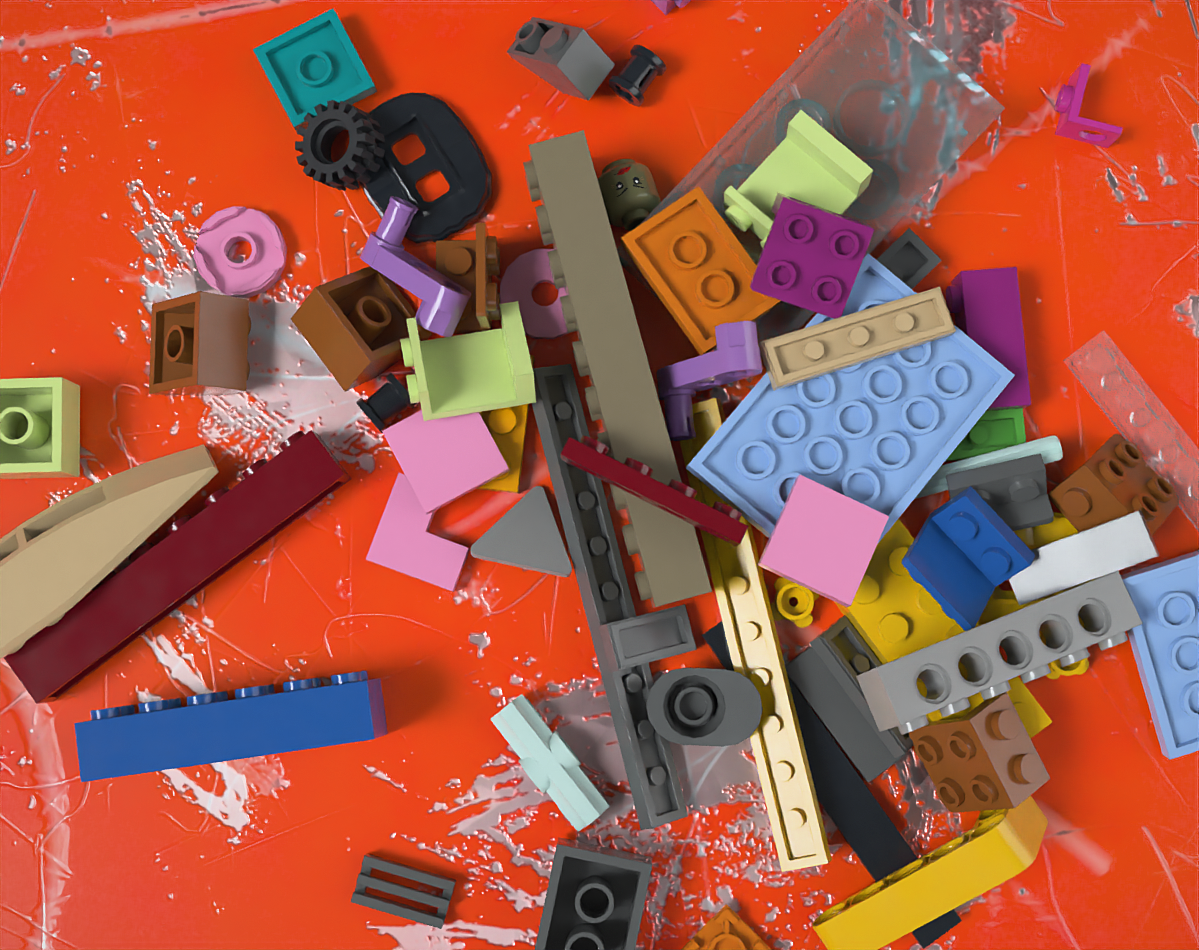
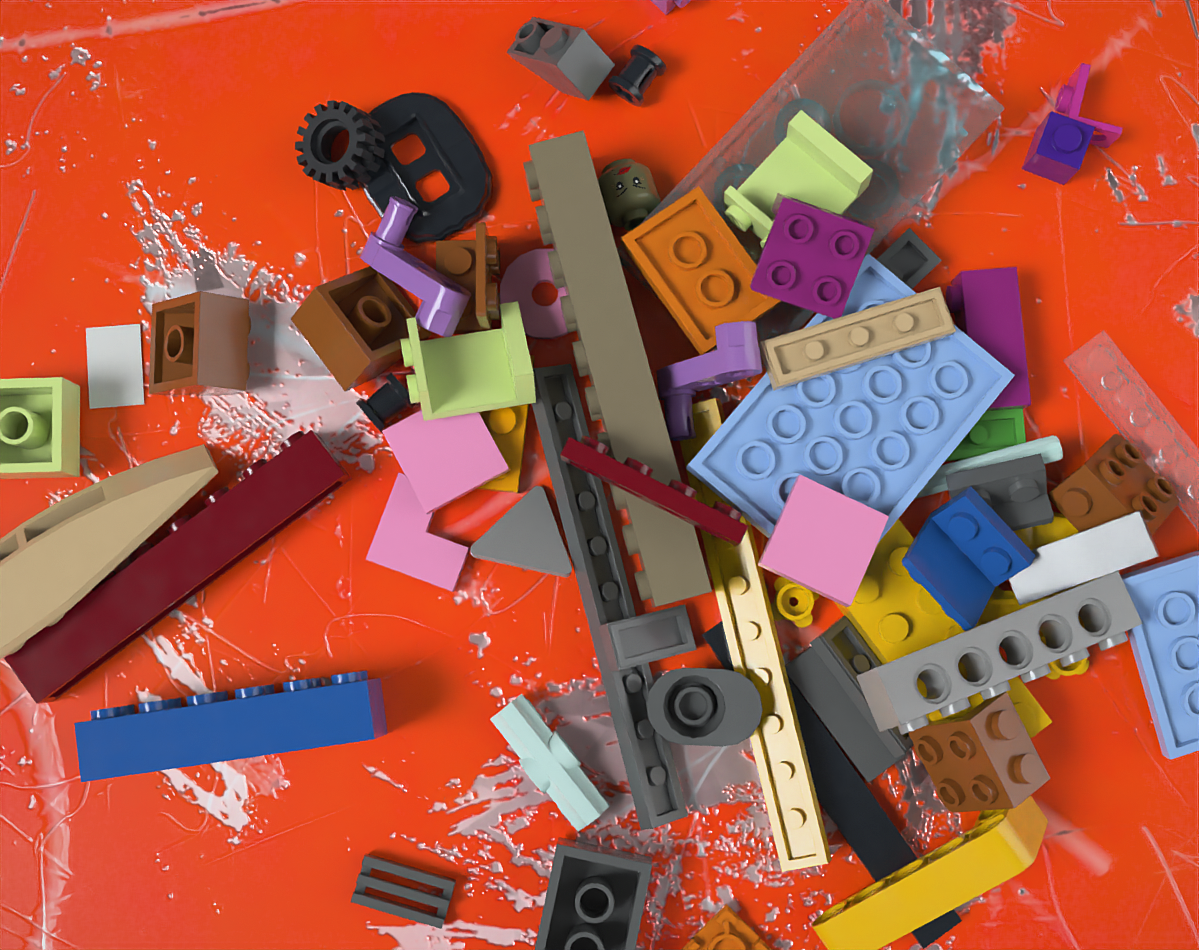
bright pink tile [193,206,287,298] -> none
teal plate [253,8,377,132] -> none
none -> white sticker [86,324,144,409]
none -> dark purple brick [1022,111,1095,185]

